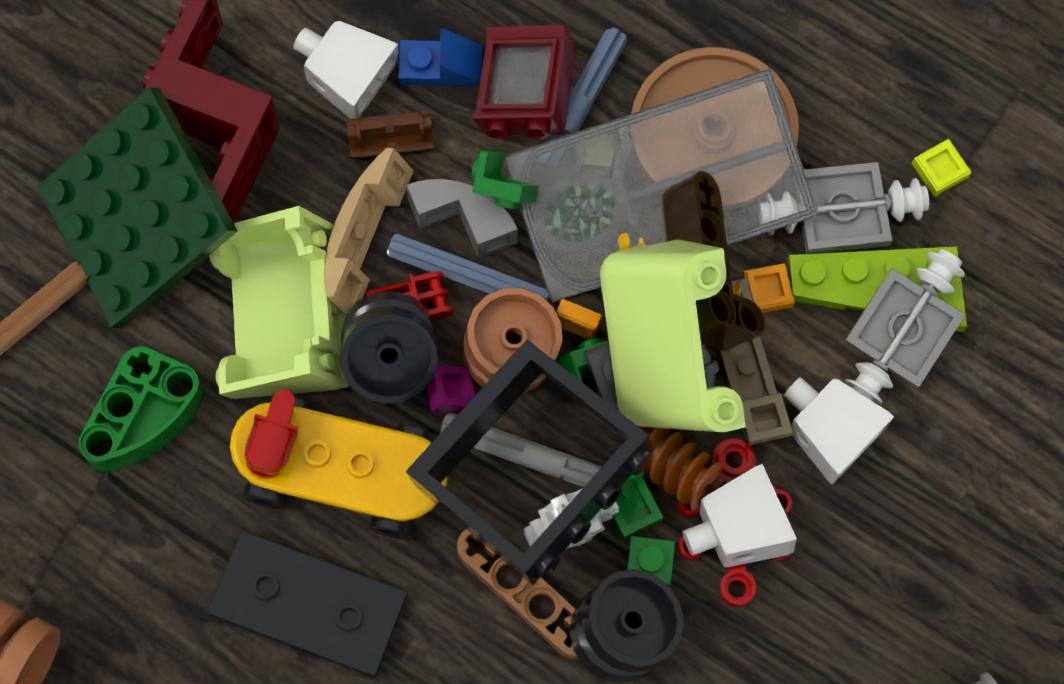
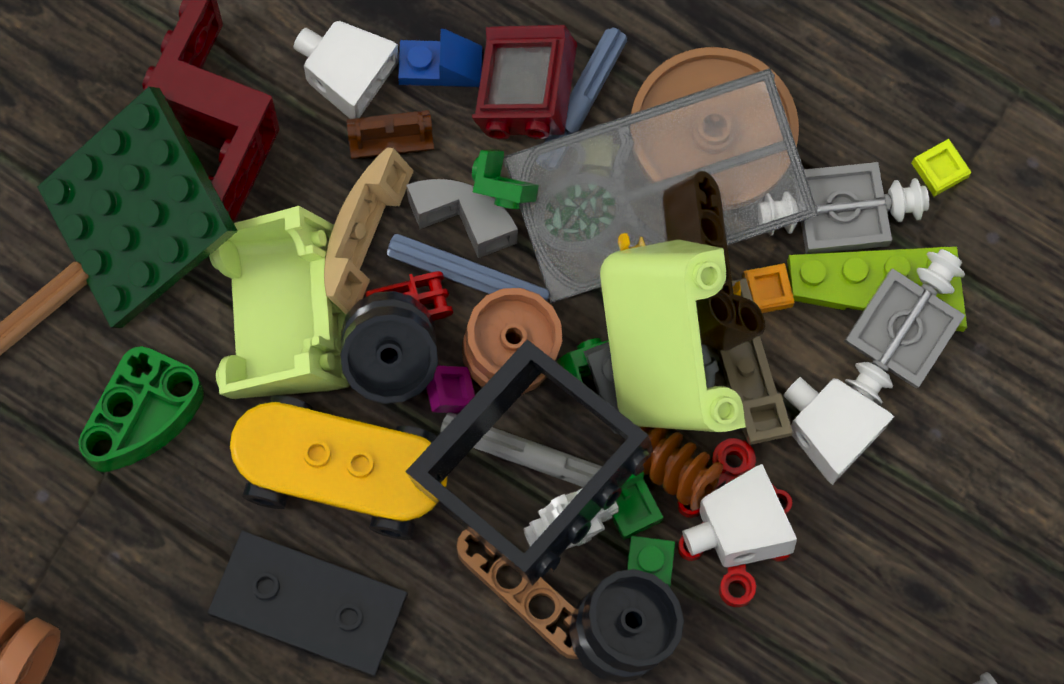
red arm [244,390,299,479] -> none
light orange tile [556,299,602,340] -> none

